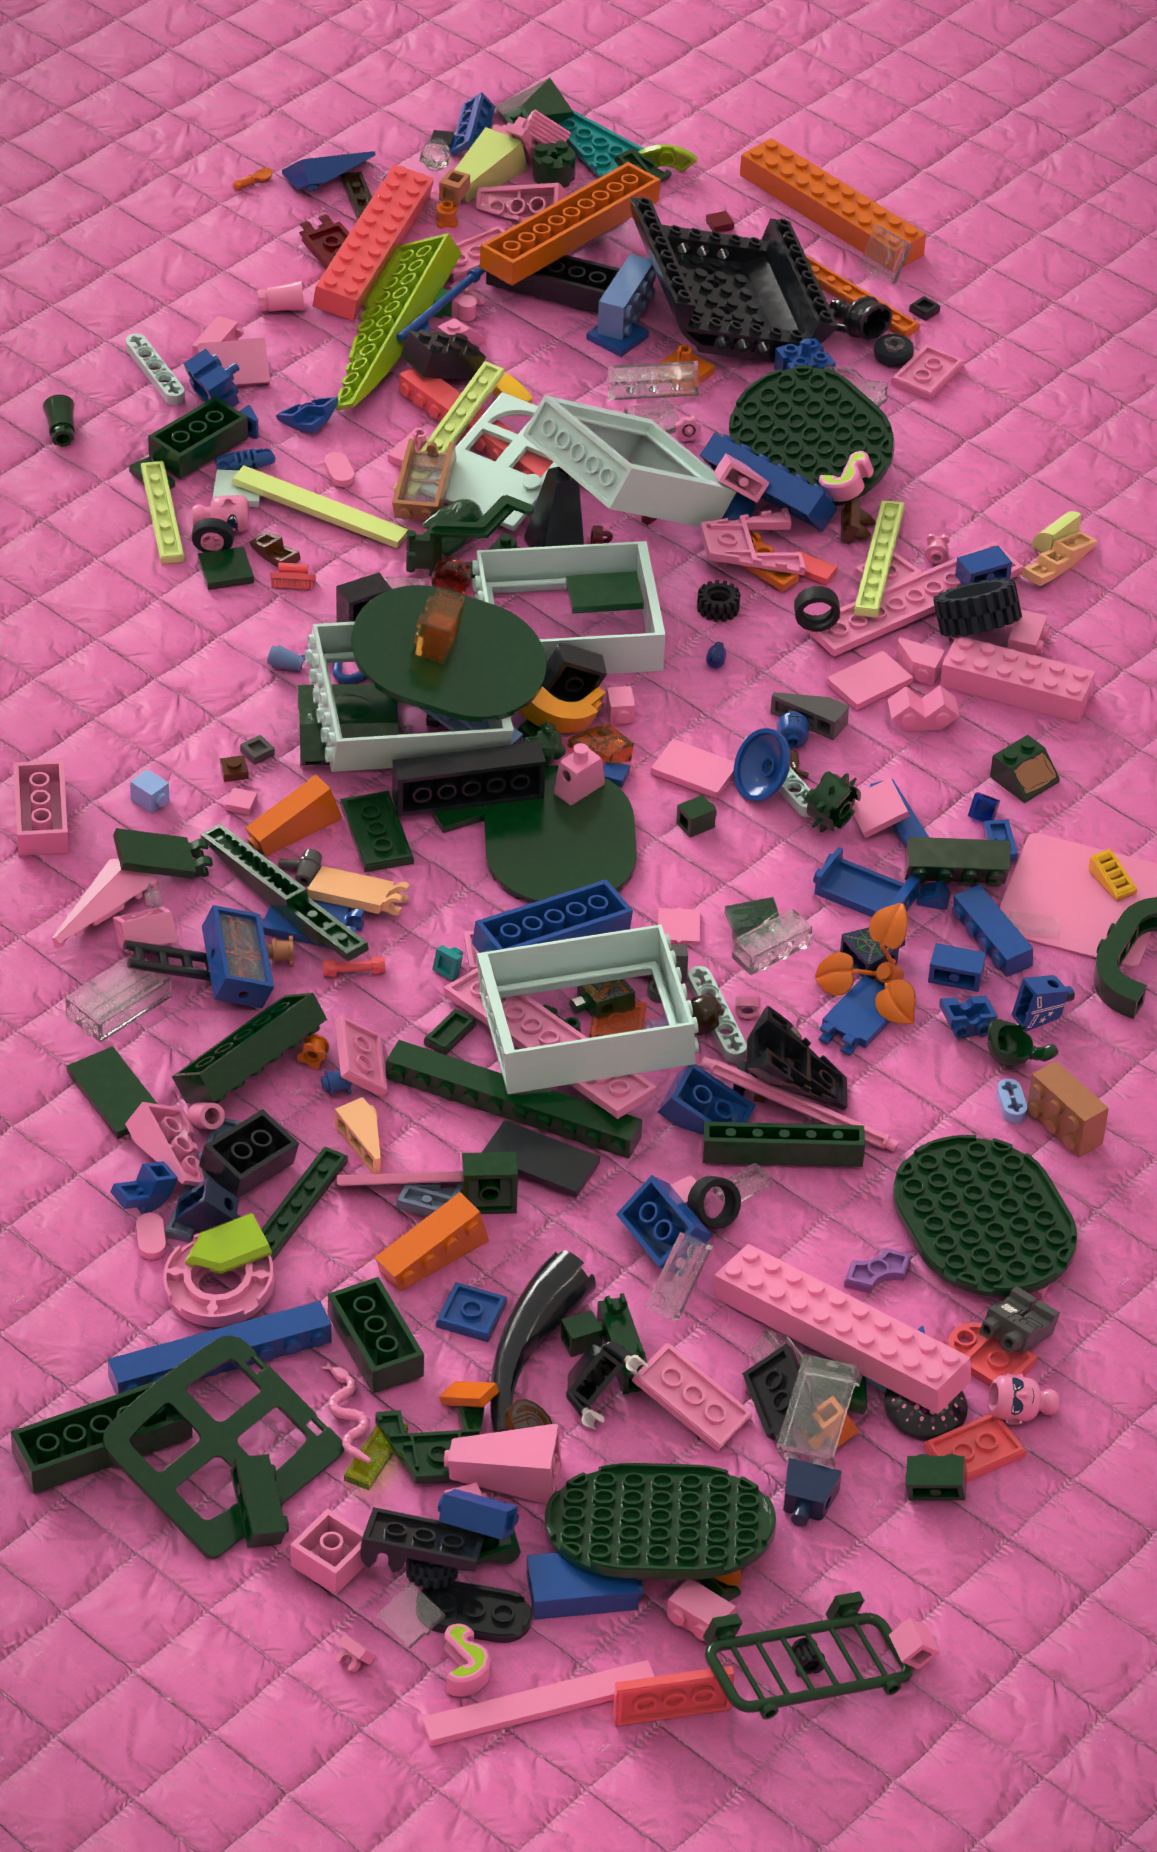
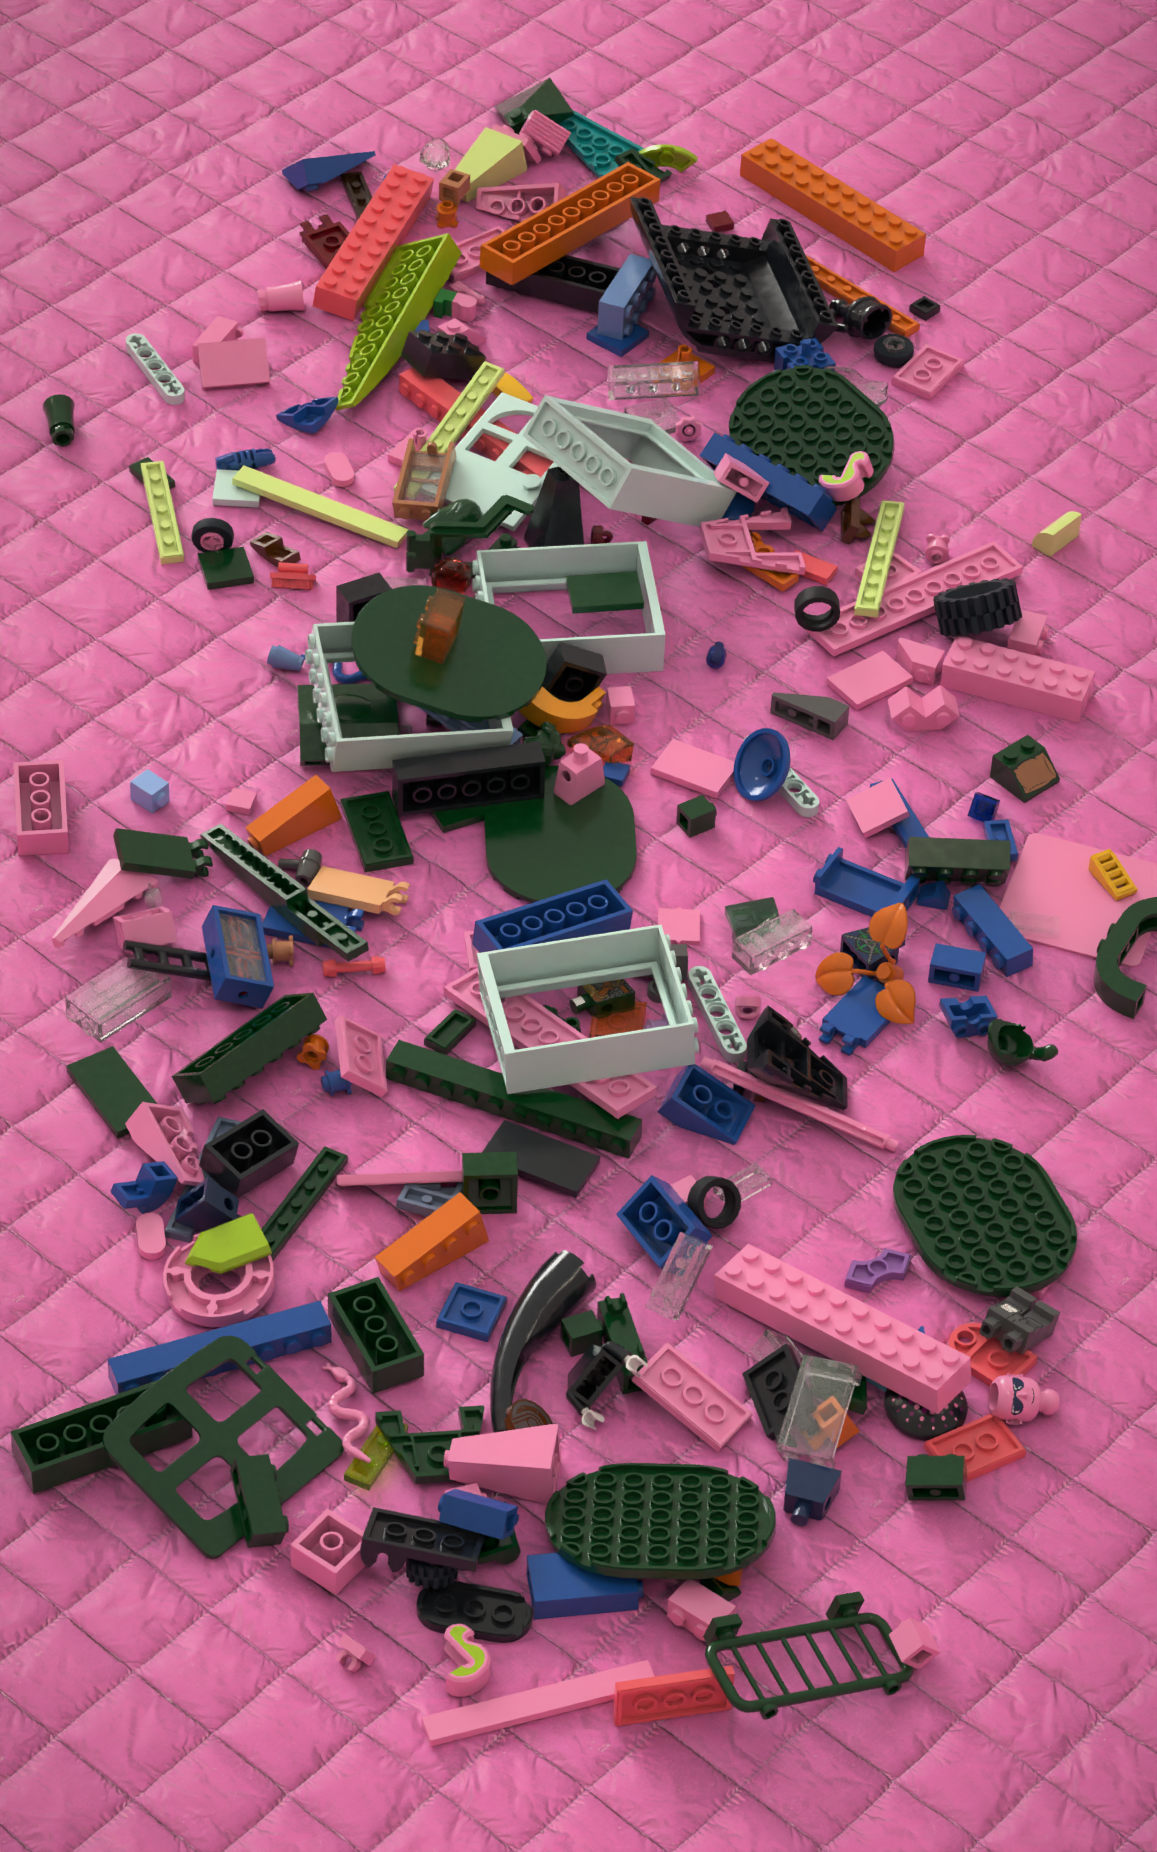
dark green brick [148,396,248,479] -> none
blue brick [183,349,240,407] -> none
bright pink brick [188,1102,225,1129] -> none
bright pink piece [192,495,250,532] -> none
reddish brown plate [220,755,249,782] -> none
orange piece [233,168,273,190] -> none
blue slope [239,405,259,439] -> none
dark grey tile [240,735,275,765] -> none
light nougat slope [335,1097,381,1174] -> none
clear piece [376,1582,445,1649] -> none
blue bar [396,265,486,342] -> none
black tile [430,130,455,151] -> none
teal tile [432,945,464,981] -> none
orange tile [439,1381,499,1407] -> none
blue fence [450,92,495,156] -> none
bright pink tile [504,117,533,145] -> none
dark green brick [533,141,576,188] -> none
dark brown hair [690,994,723,1035] -> none
black tyre [697,580,741,622] -> none
brick [702,1121,865,1167] -> none
blue head [777,711,809,748] -> none
reddish brown piece [790,751,809,778] -> none
black brick [791,1638,825,1677] -> none
dark green brick [805,771,861,833] -> none
clear tile [859,225,912,284] -> none
blue brick [955,545,1012,585] -> none
light blue beam [996,1079,1027,1124] -> none
blue torso [1011,975,1075,1031] -> none
light nougat slope [1021,531,1098,586] -> none
nougat brick [1027,1061,1109,1157] -> none

